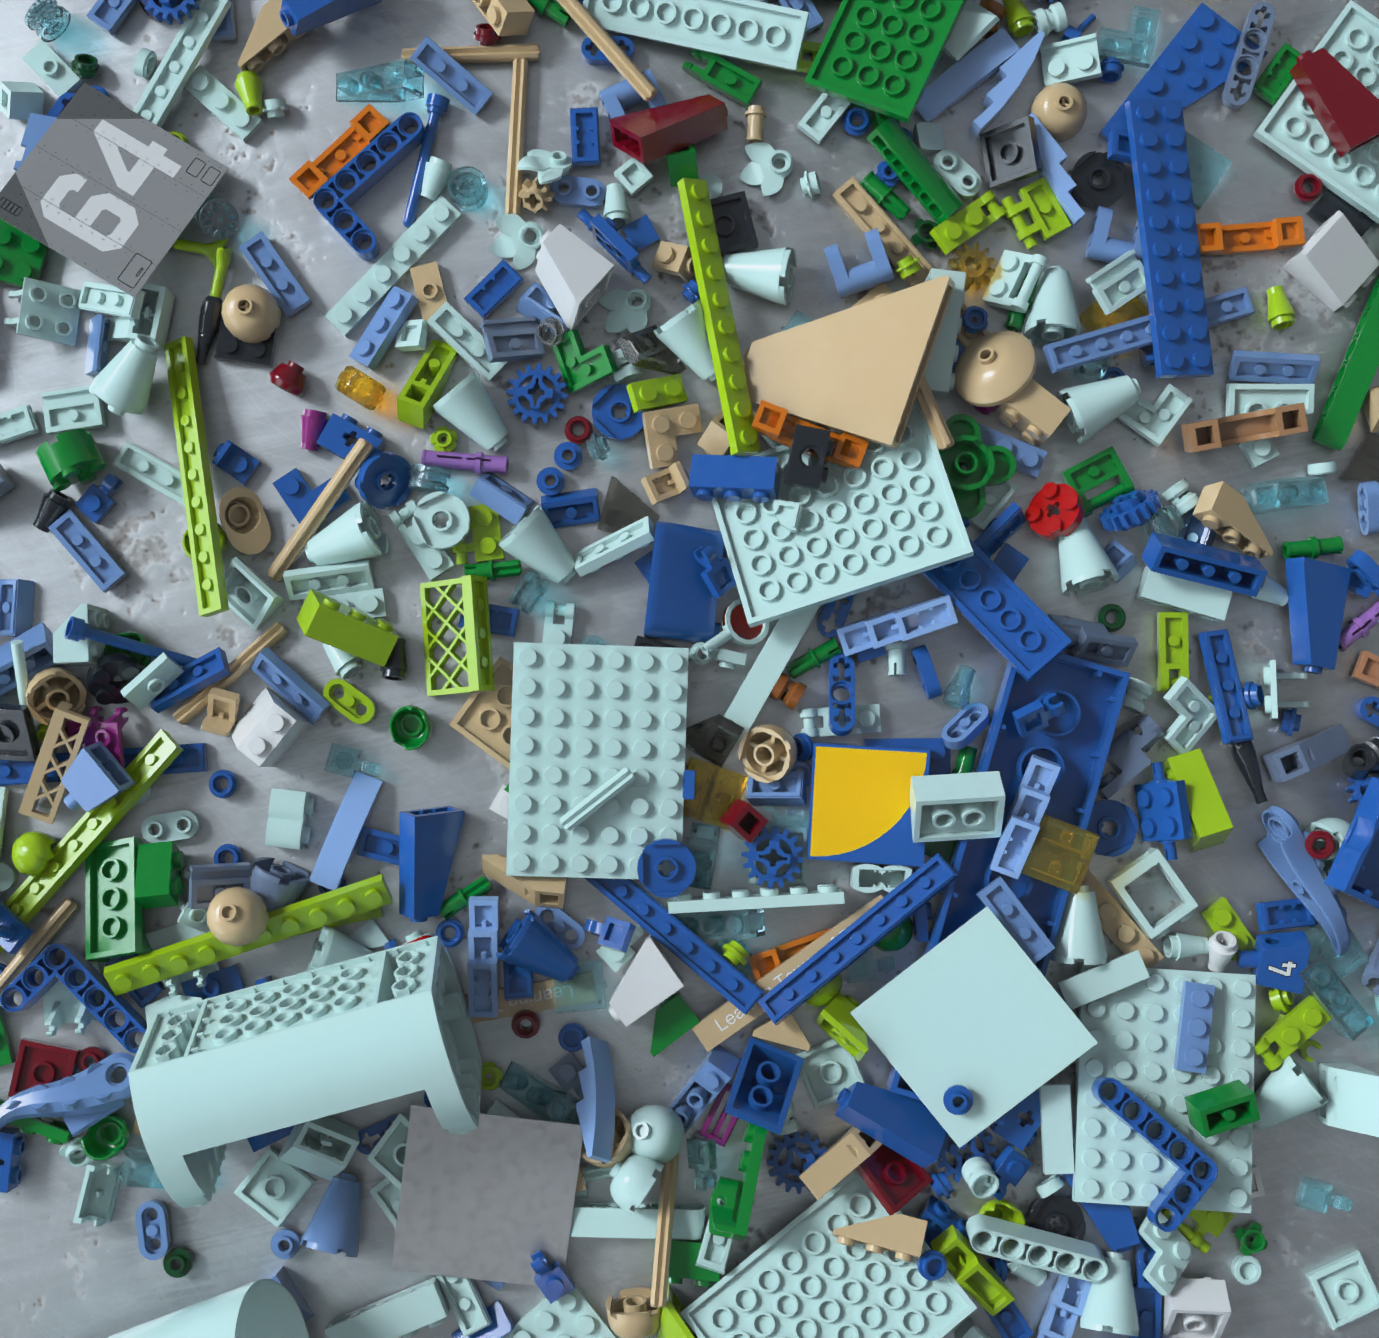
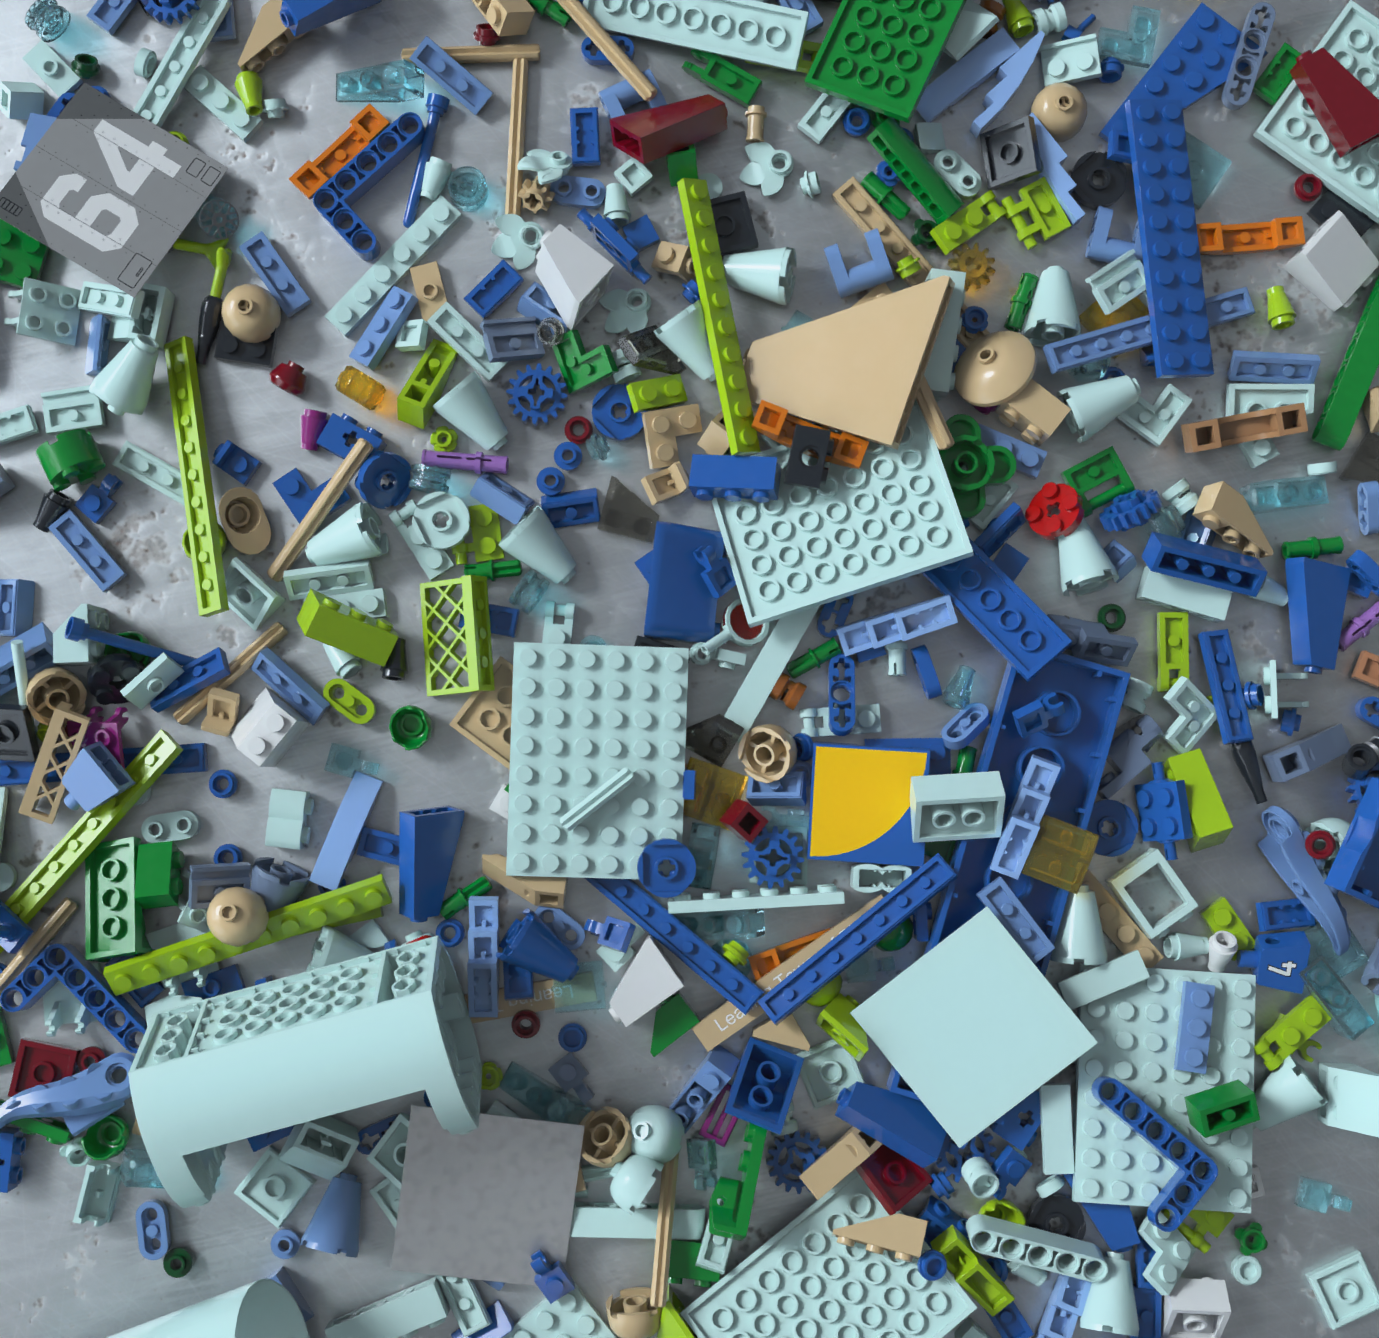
lime hair [12,831,56,875] -> none
light aqua plate [574,516,655,577] -> none
light blue slope [576,1036,615,1163] -> none
light aqua tile [773,499,803,533] -> none
blue plate [943,1085,973,1115] -> none
light aqua plate [982,250,1049,313] -> none
lime plate [1269,988,1294,1013] -> none

